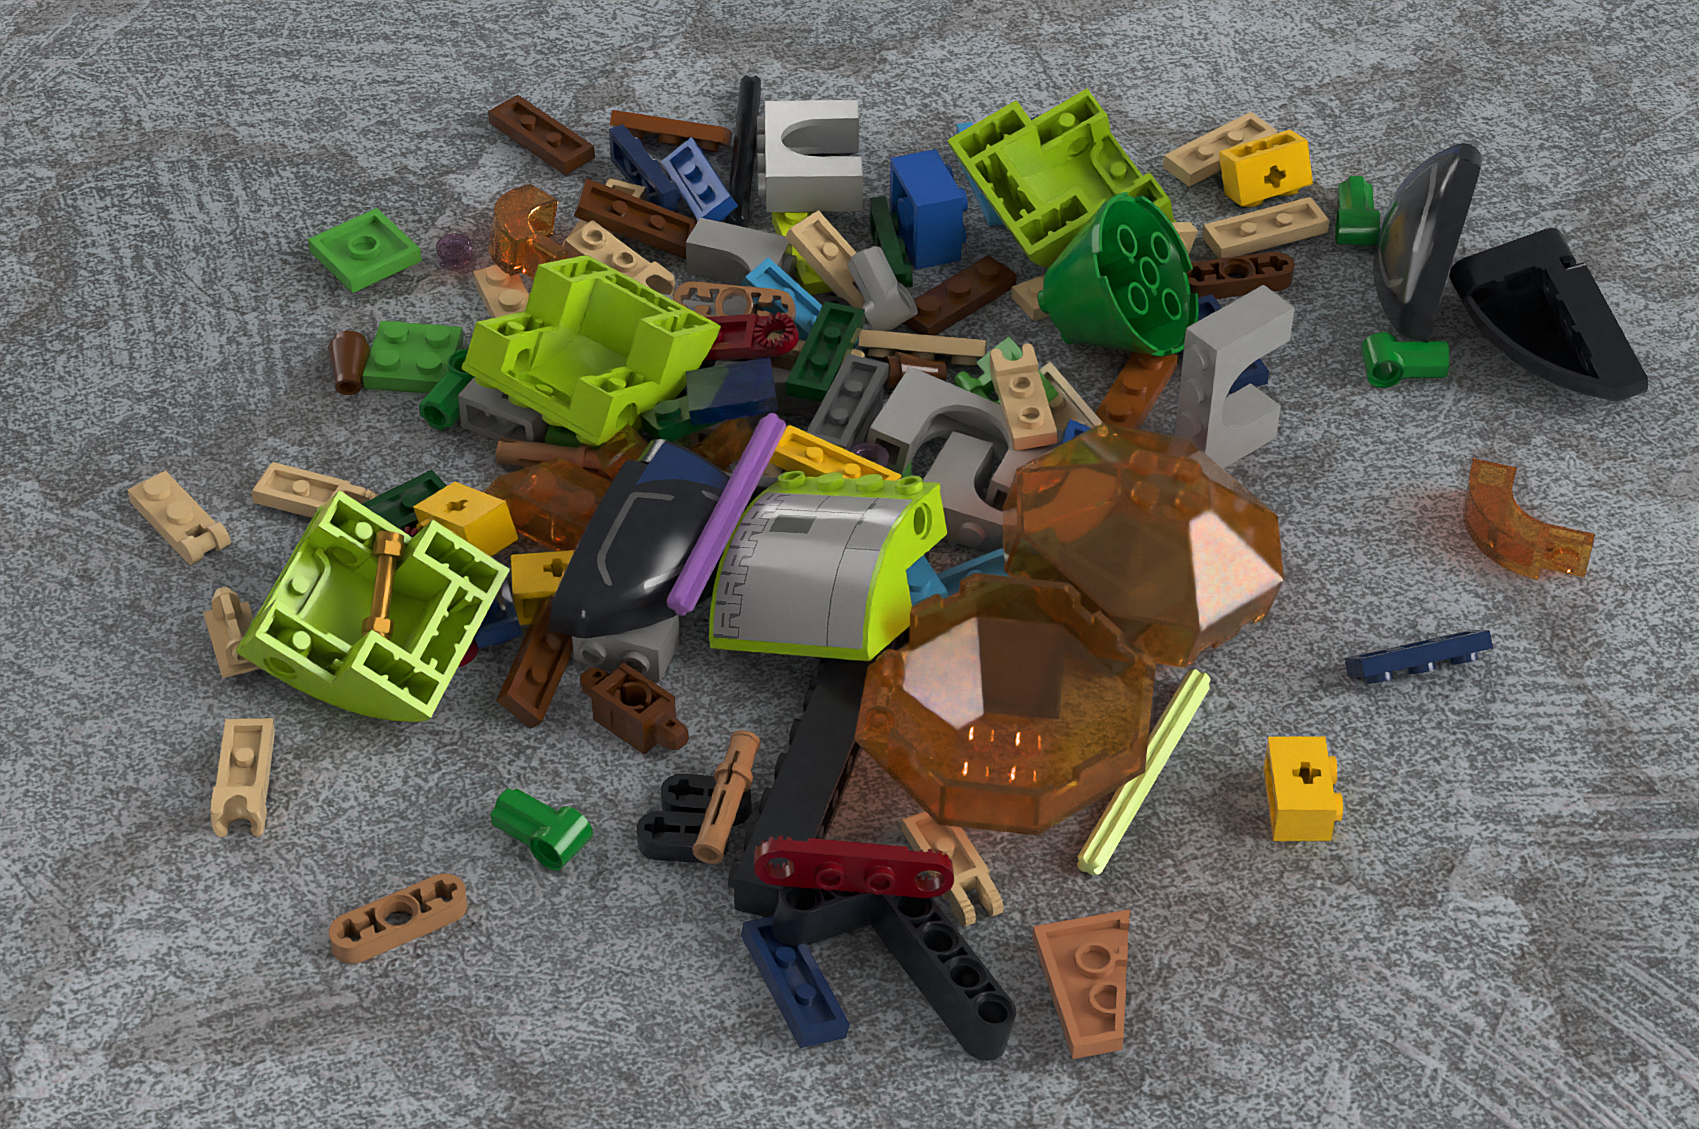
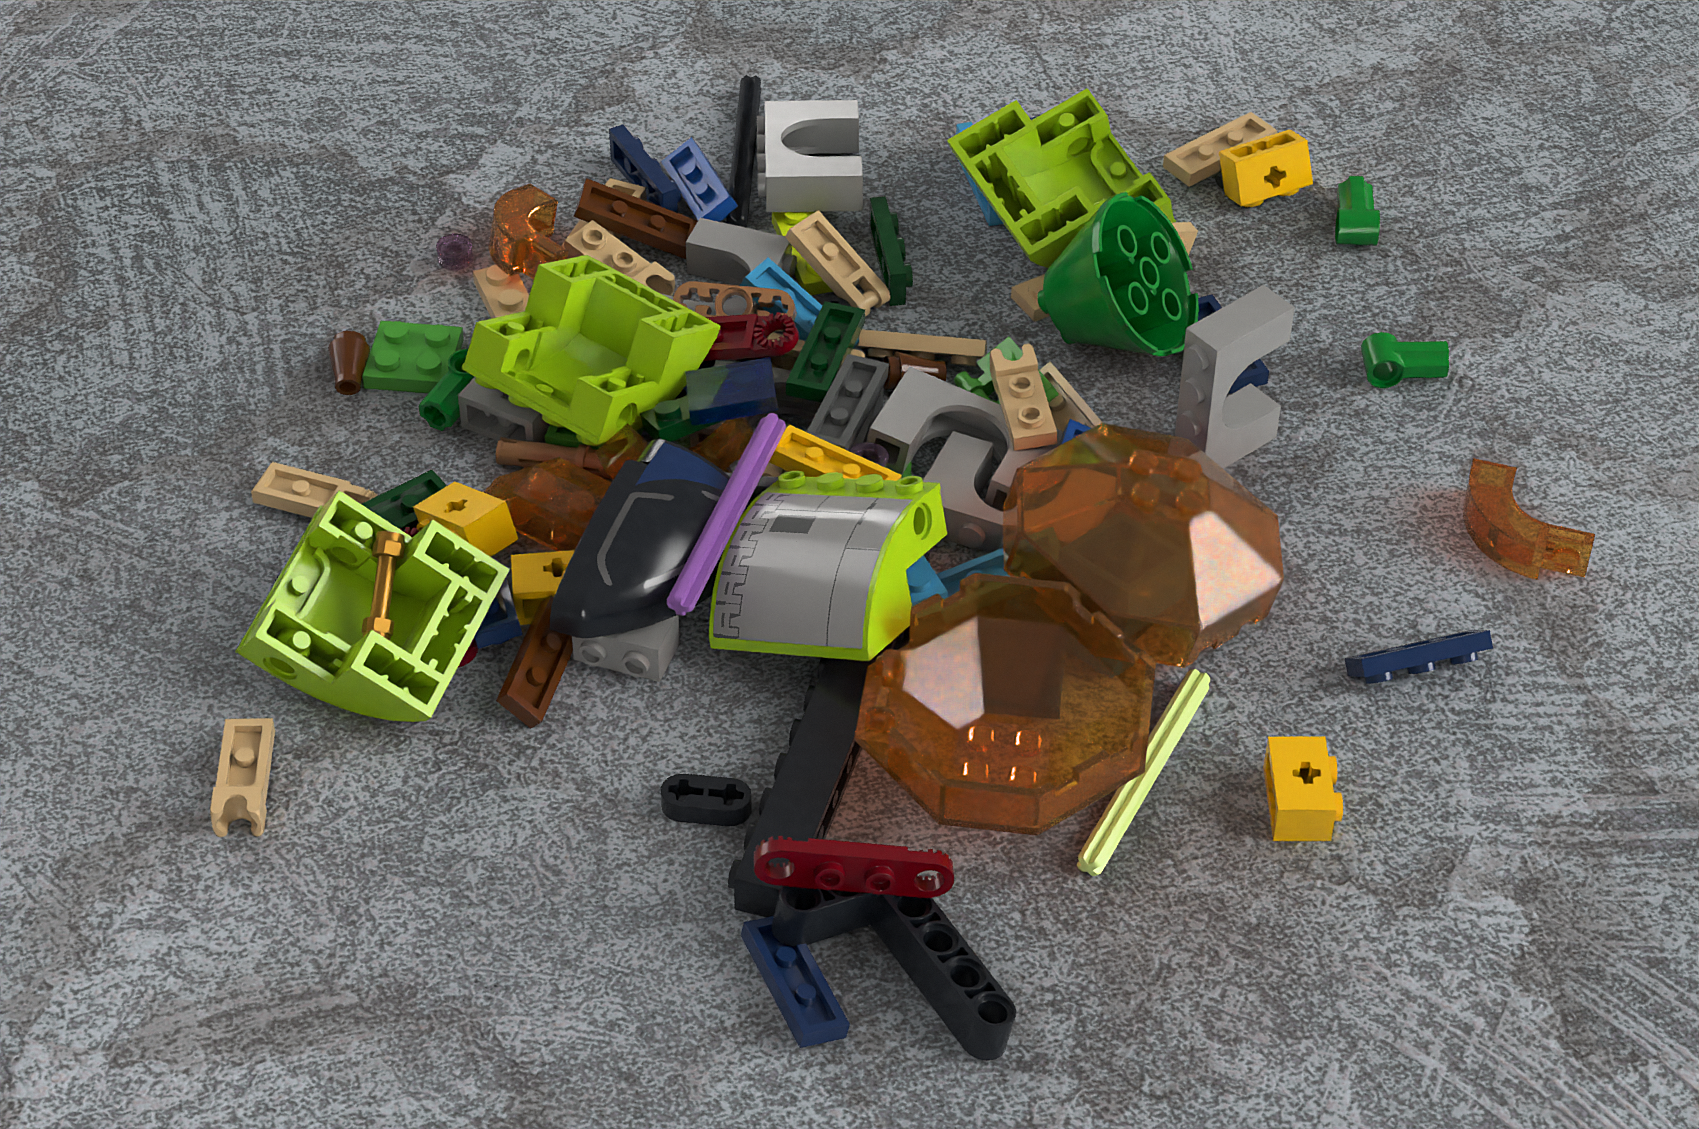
tan plate [127,471,231,565] -> none
tan hinge [203,587,262,678] -> none
bright green plate [308,208,422,293] -> none
medium nougat beam [329,874,468,964] -> none
reddish brown plate [488,95,595,175] -> none
green piece [490,788,593,871] -> none
reddish brown piece [580,662,689,755] -> none
dark orange plate [609,110,733,152] -> none
black beam [636,811,729,863] -> none
medium nougat pin [692,730,761,864] -> none
light grey piece [847,246,918,332] -> none
blue brick [889,149,968,270] -> none
tan hinge [901,804,1004,927] -> none
reddish brown plate [903,255,1017,336] -> none
nougat wing [1032,909,1130,1059] -> none
dark orange plate [1095,352,1178,445] -> none
reddish brown beam [1186,252,1295,299] -> none
tan plate [1202,197,1330,259] -> none
black panel [1373,143,1482,343] -> none
black panel [1449,228,1648,401] -> none

